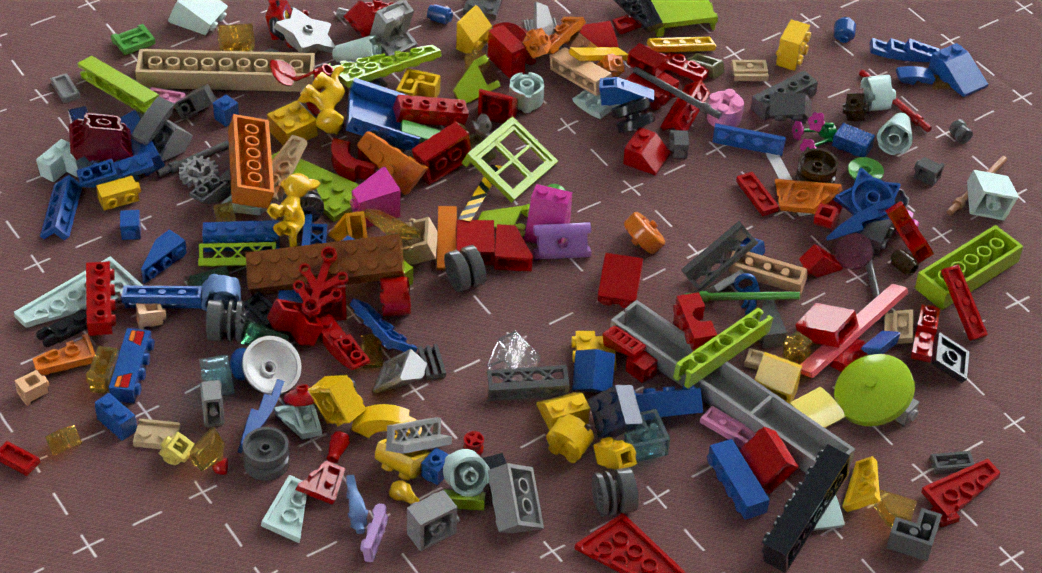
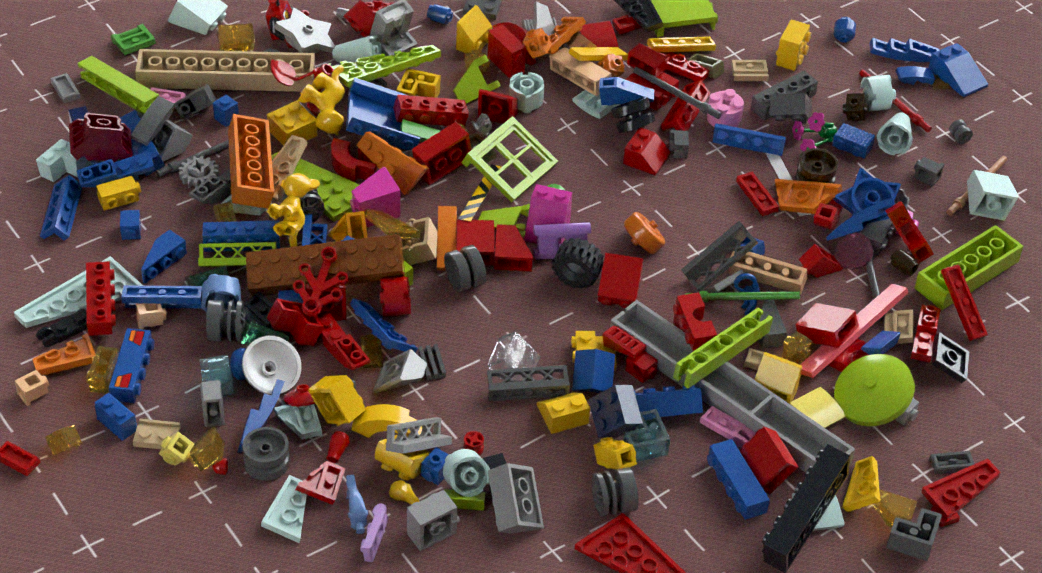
yellow brick [546,414,594,463] -> none
bright green dish [848,157,884,179] -> none
none -> black tyre [552,238,604,289]

